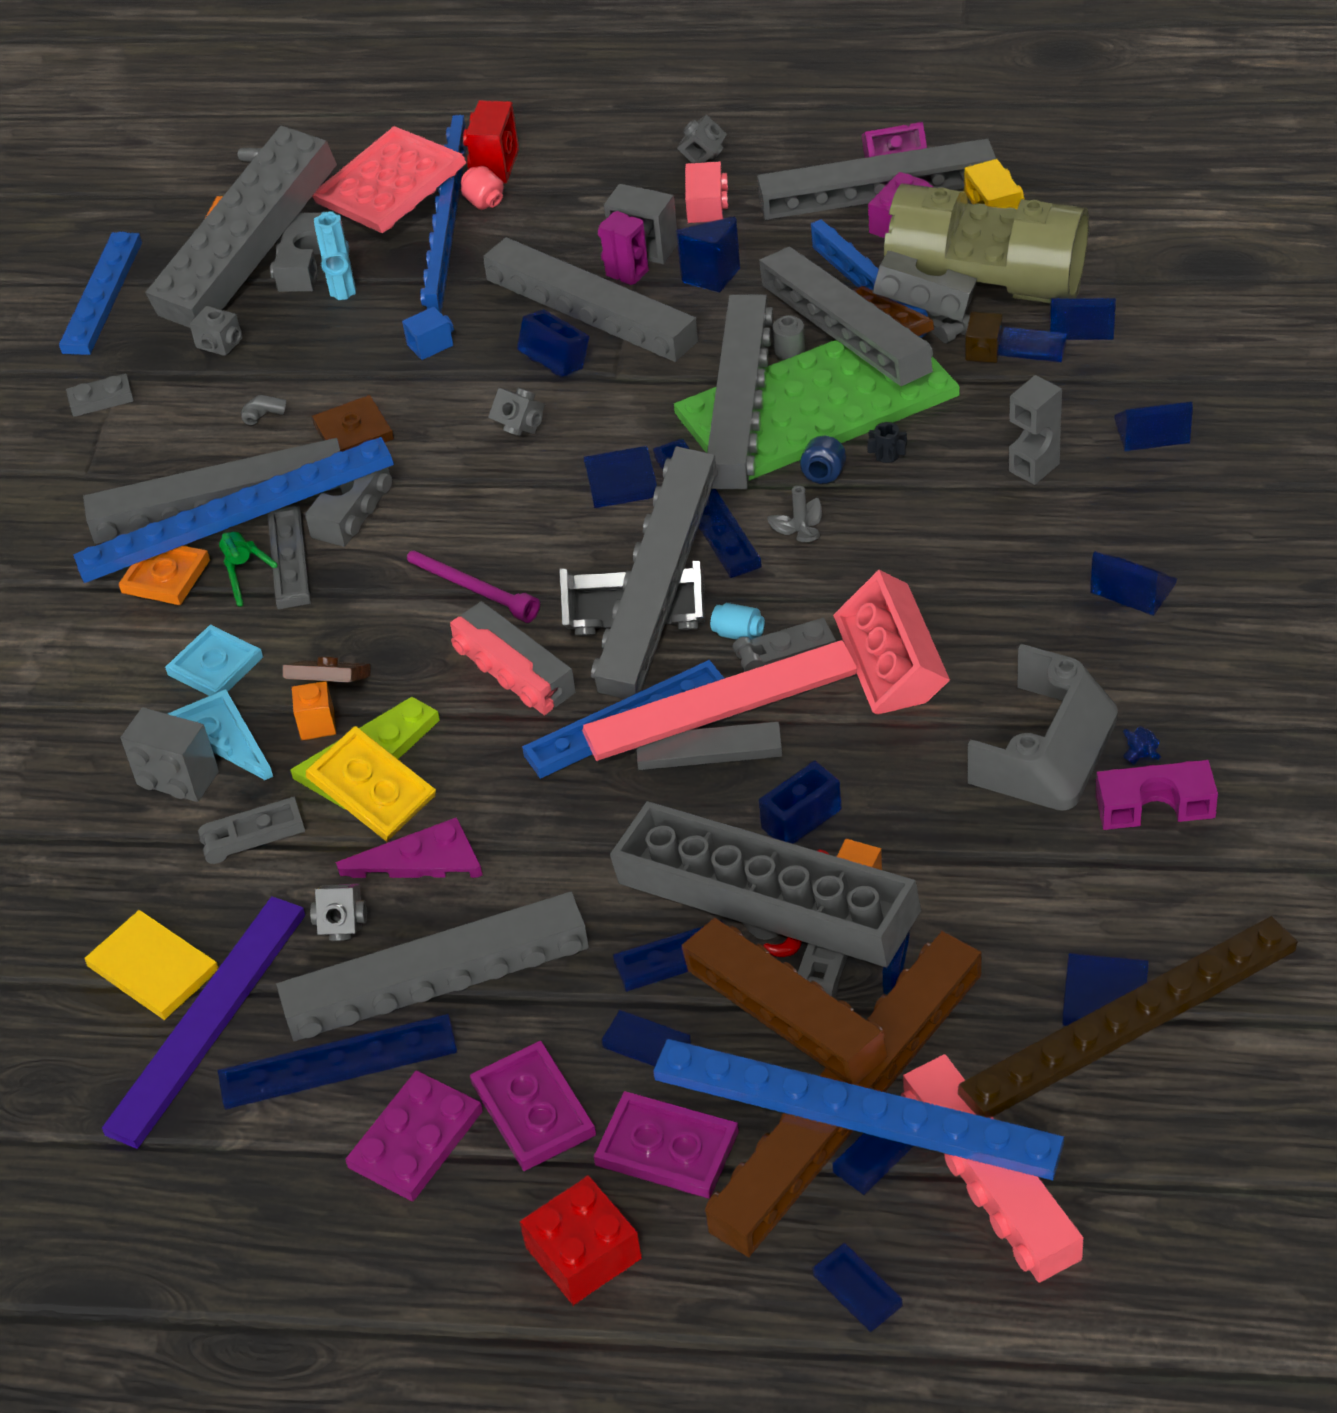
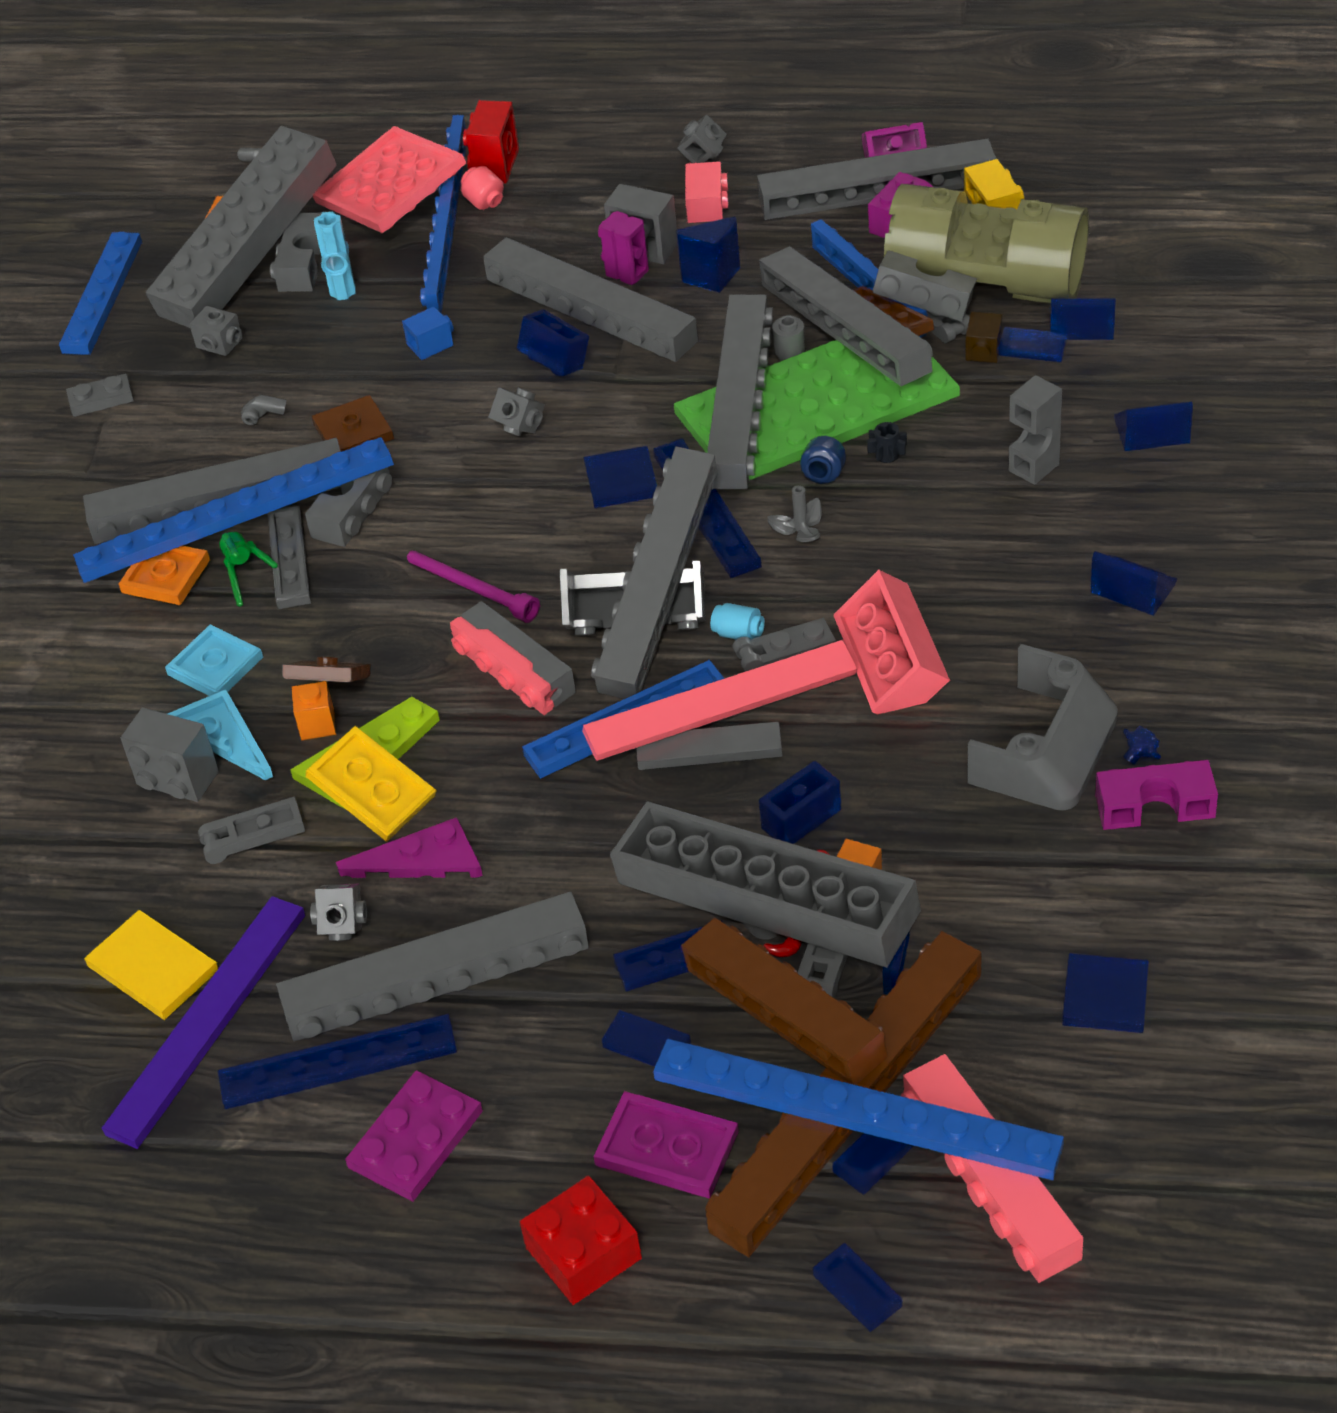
magenta plate [470,1040,596,1171] -> none
dark brown plate [958,916,1298,1118] -> none

